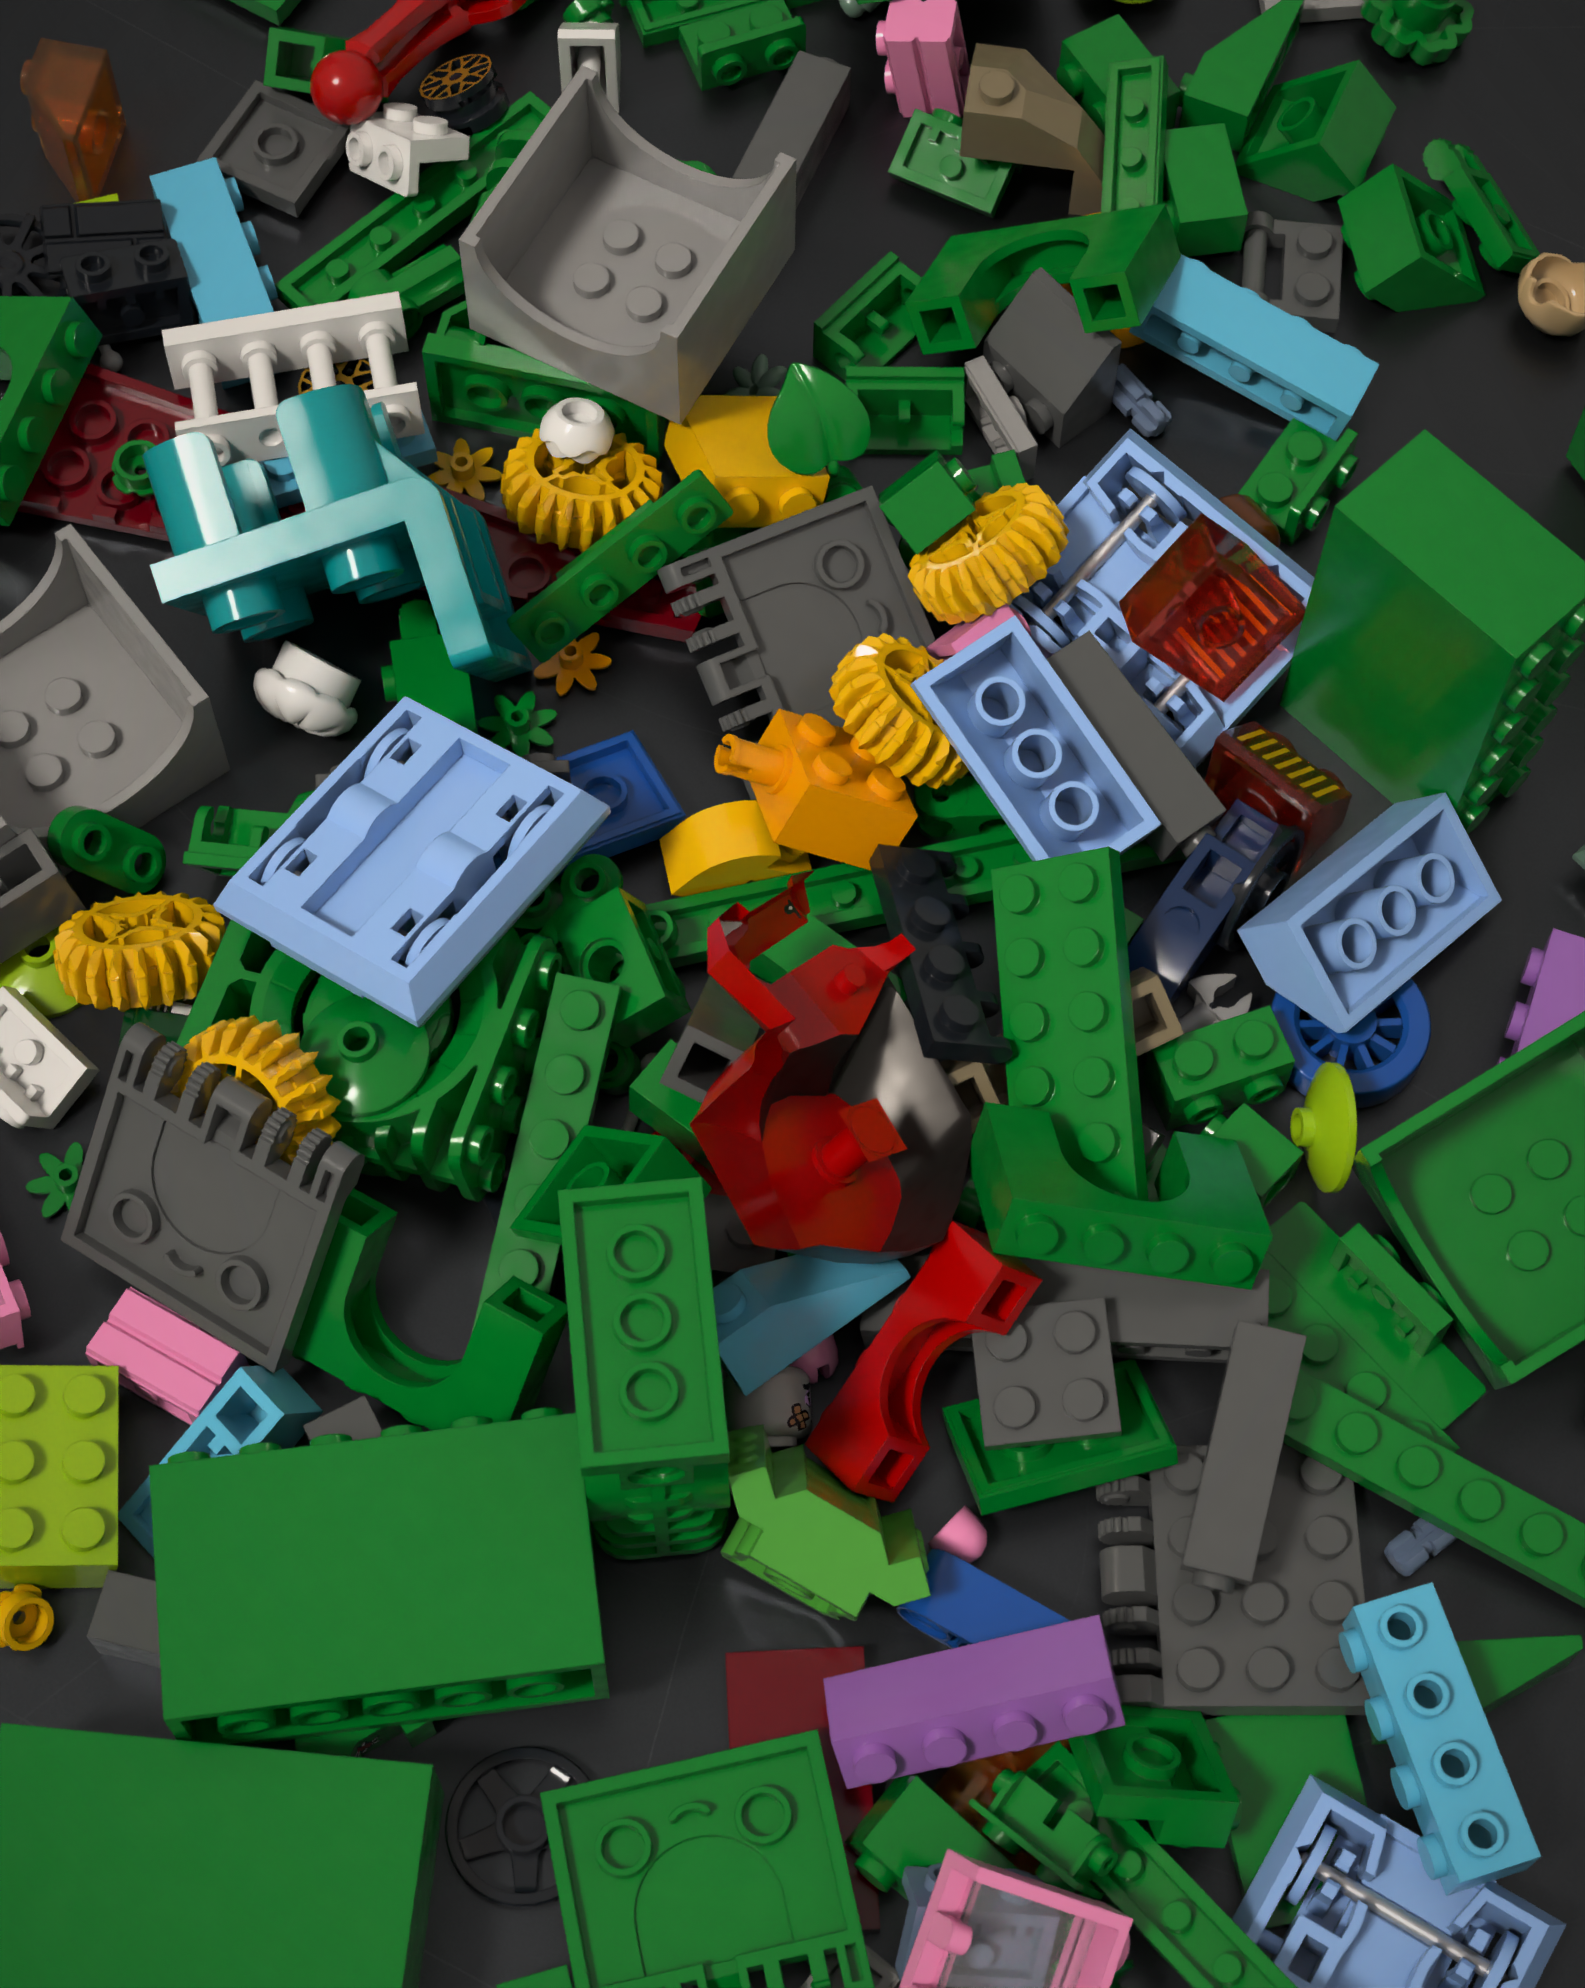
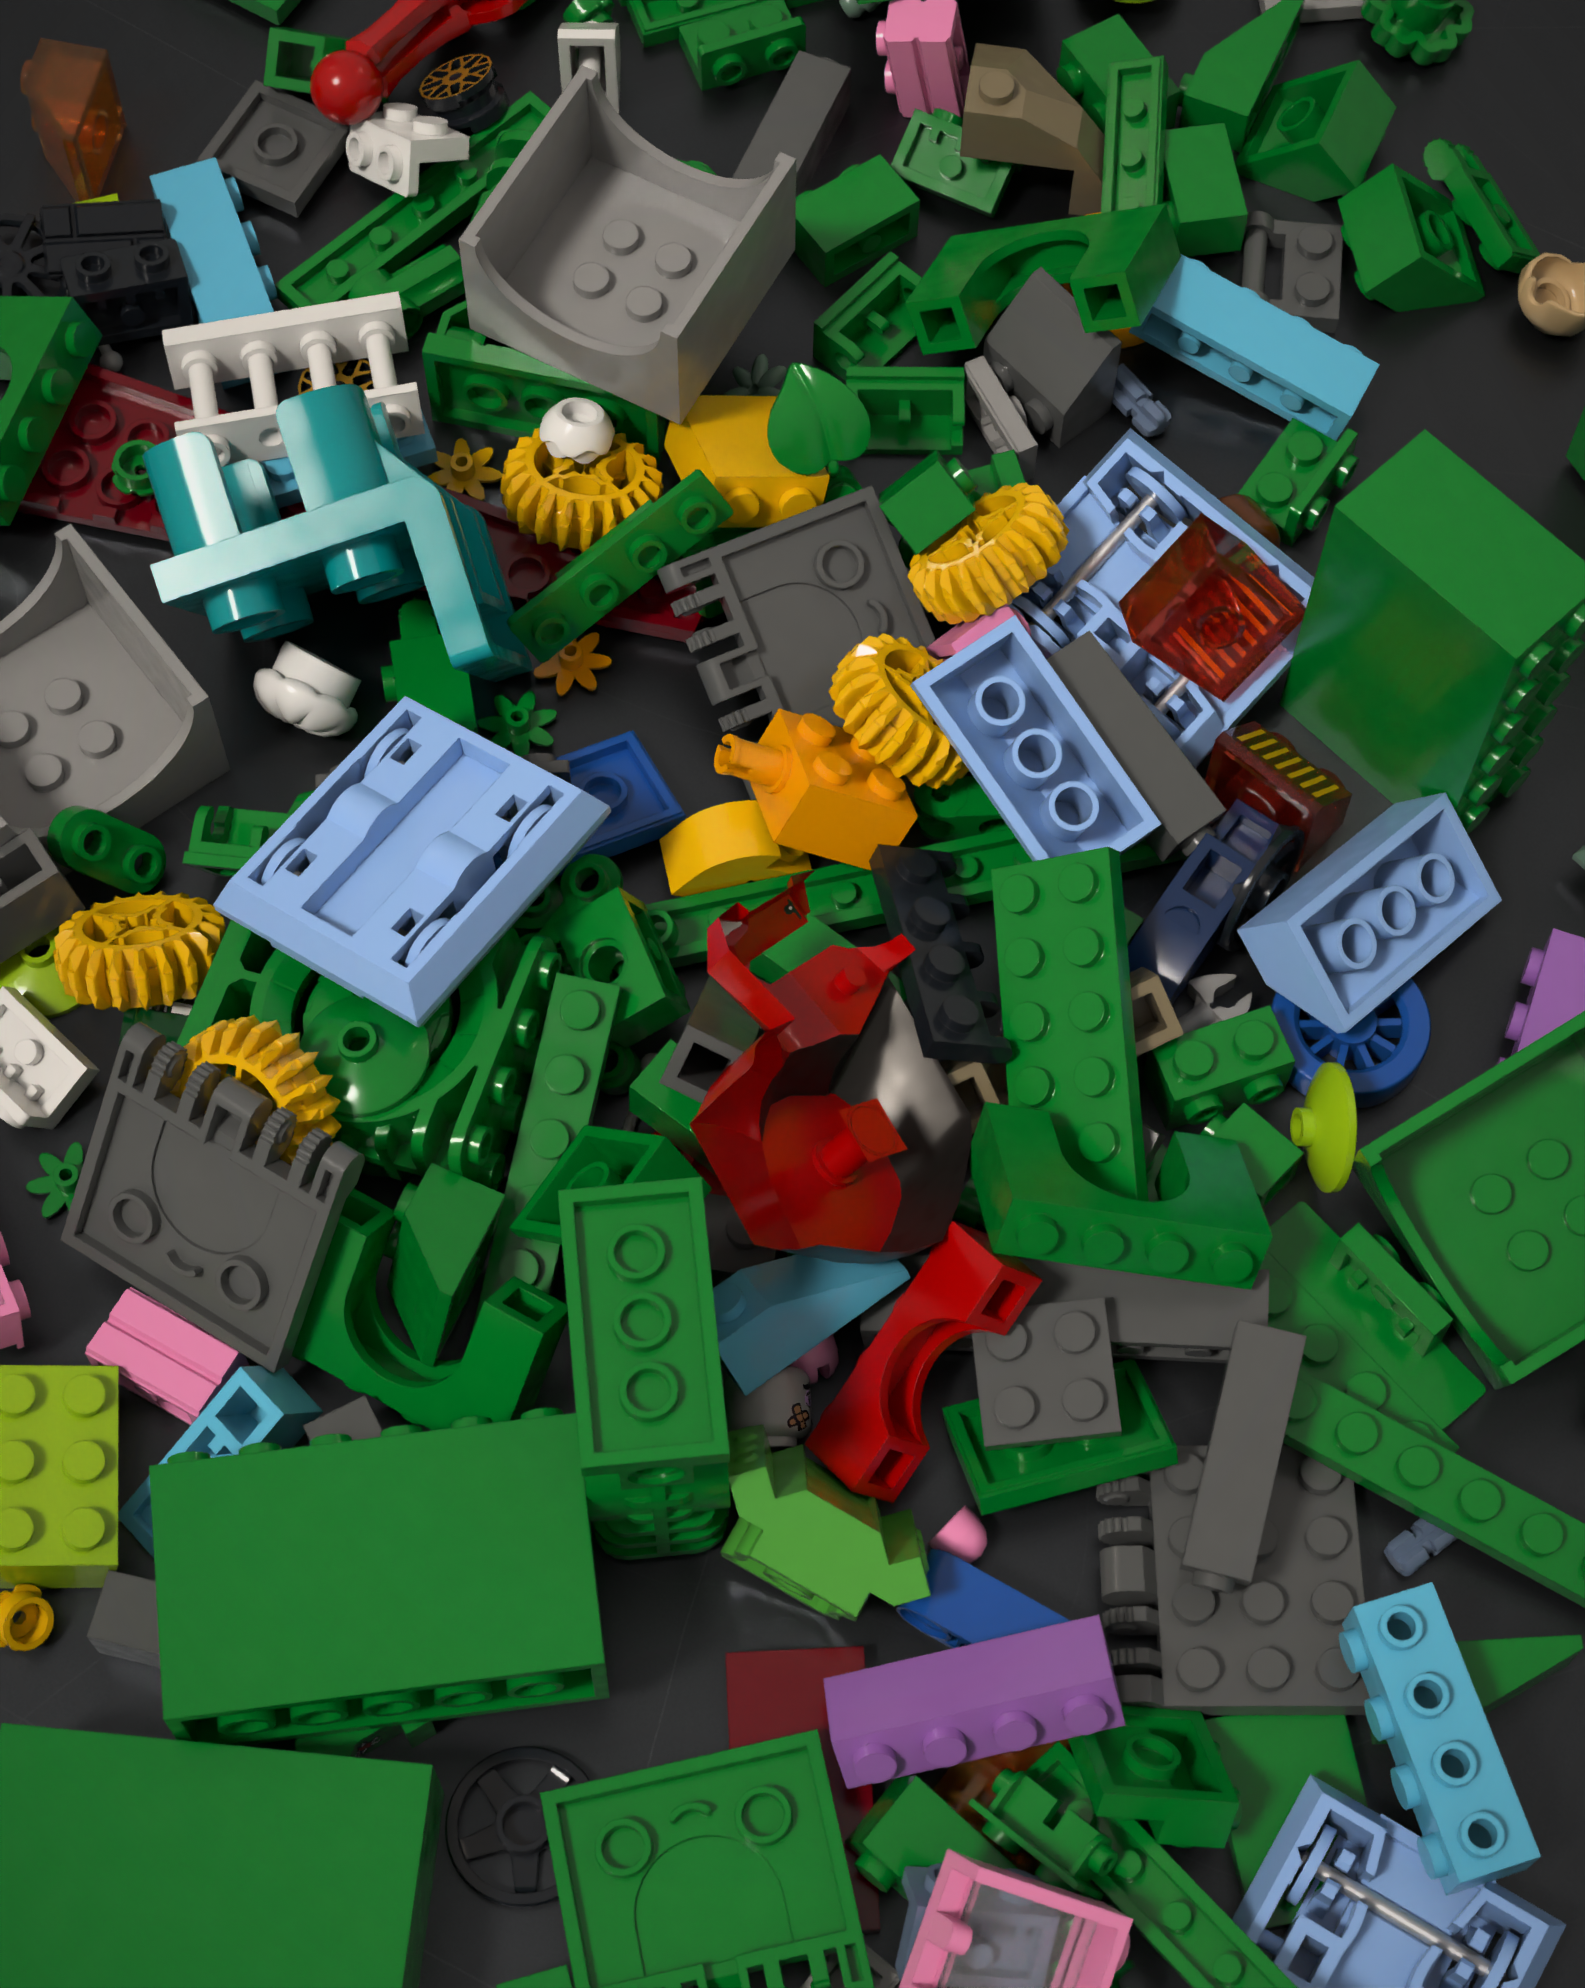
none -> green slope [384,1163,505,1368]
none -> green brick [794,154,920,288]

